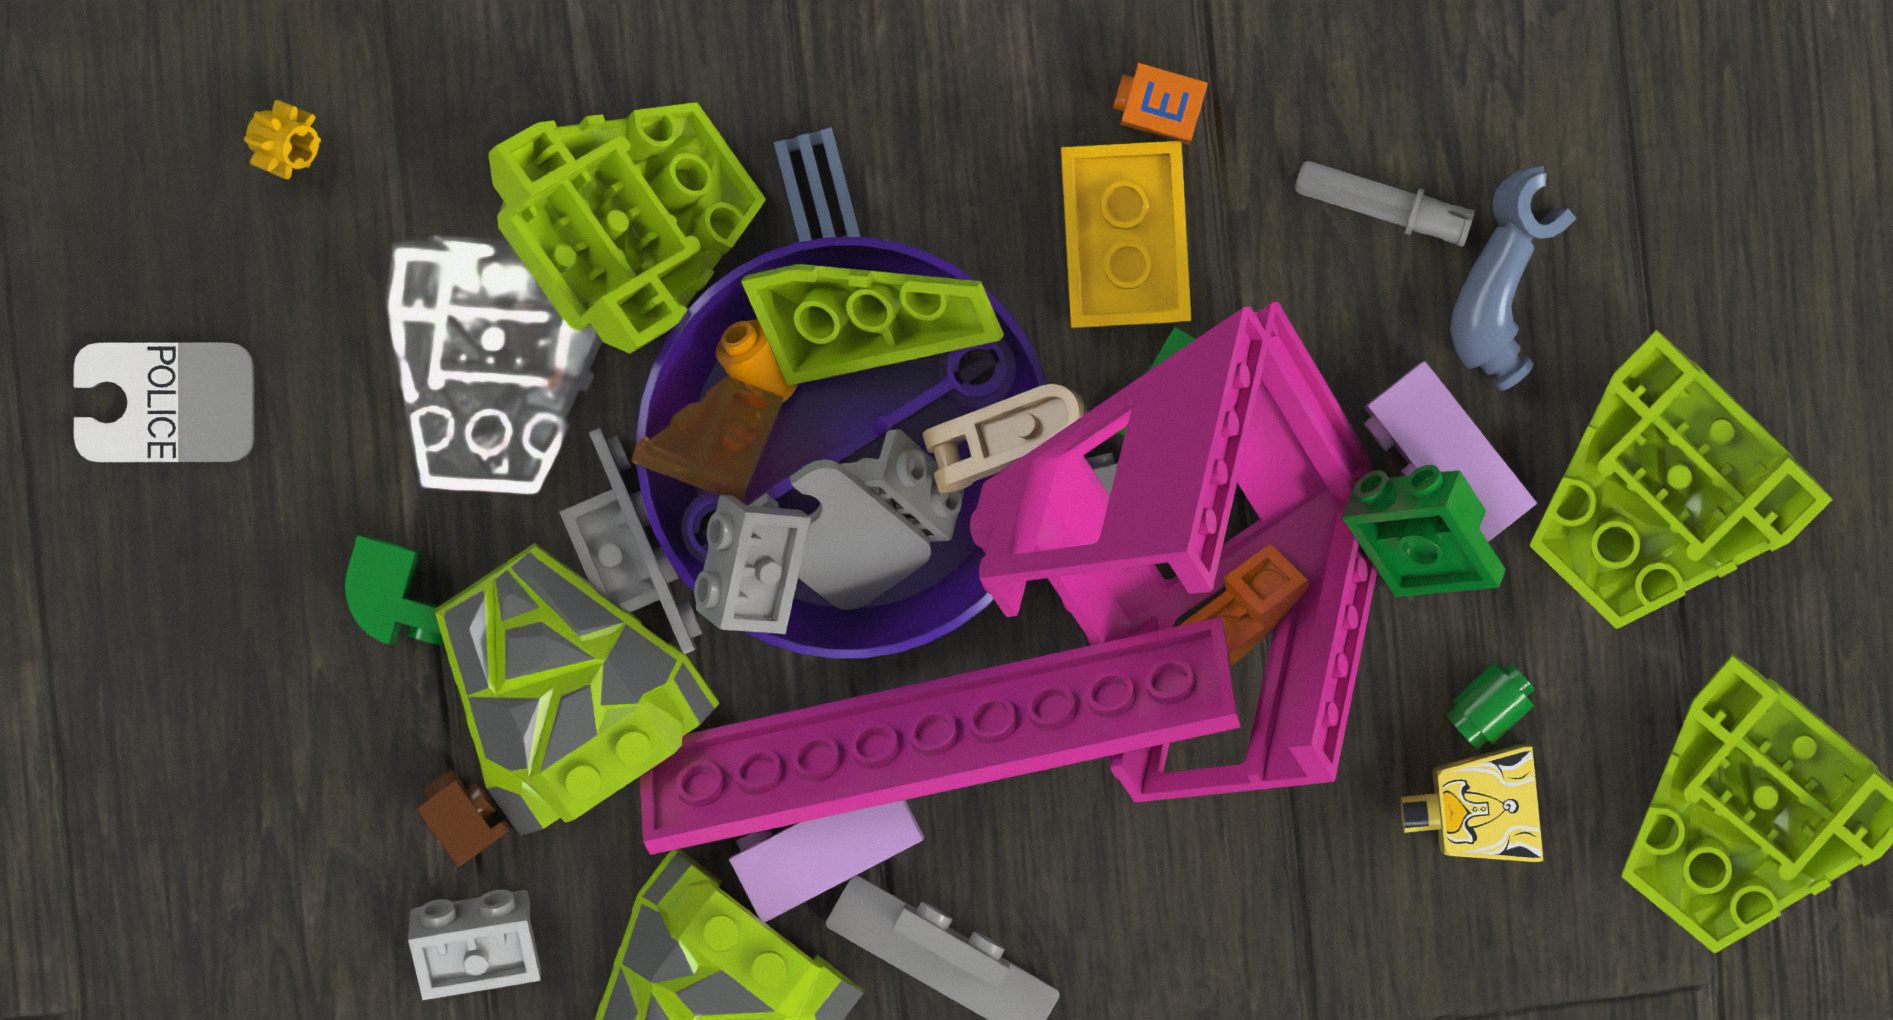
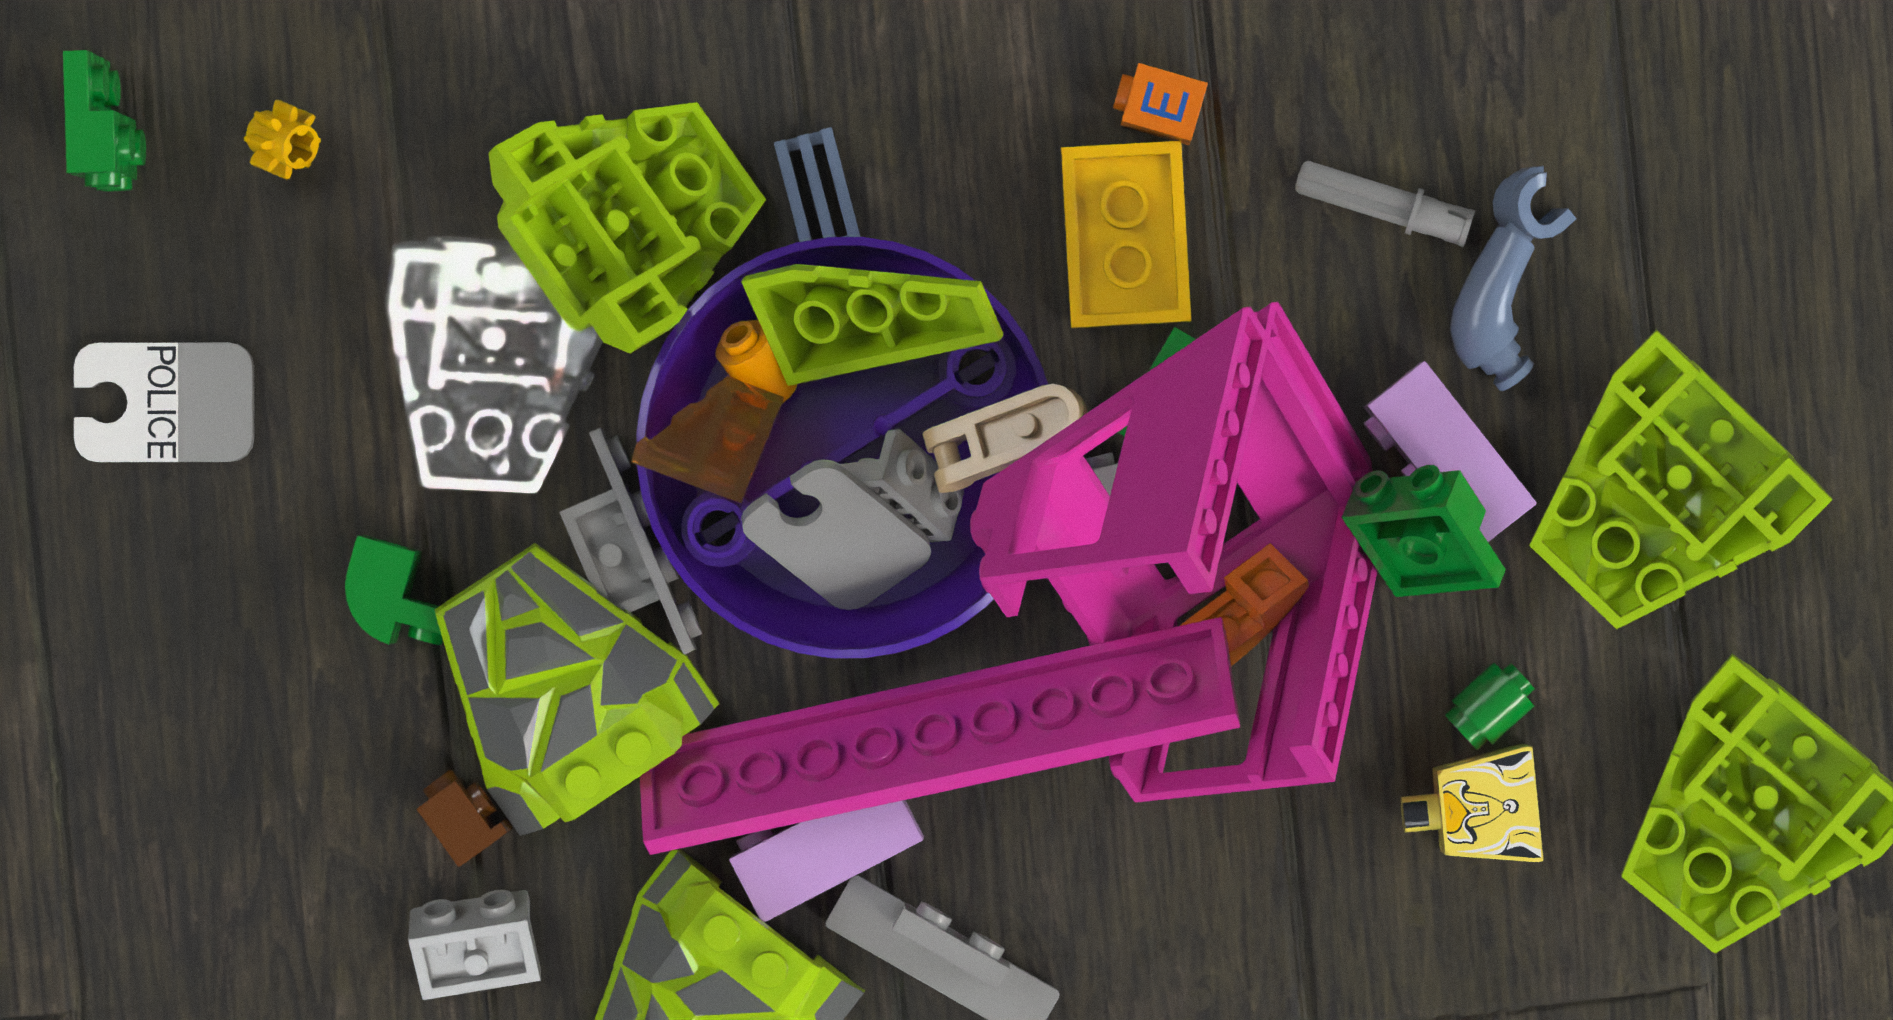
light grey bracket [694,495,811,634] -> none
none -> green plate [63,50,146,191]

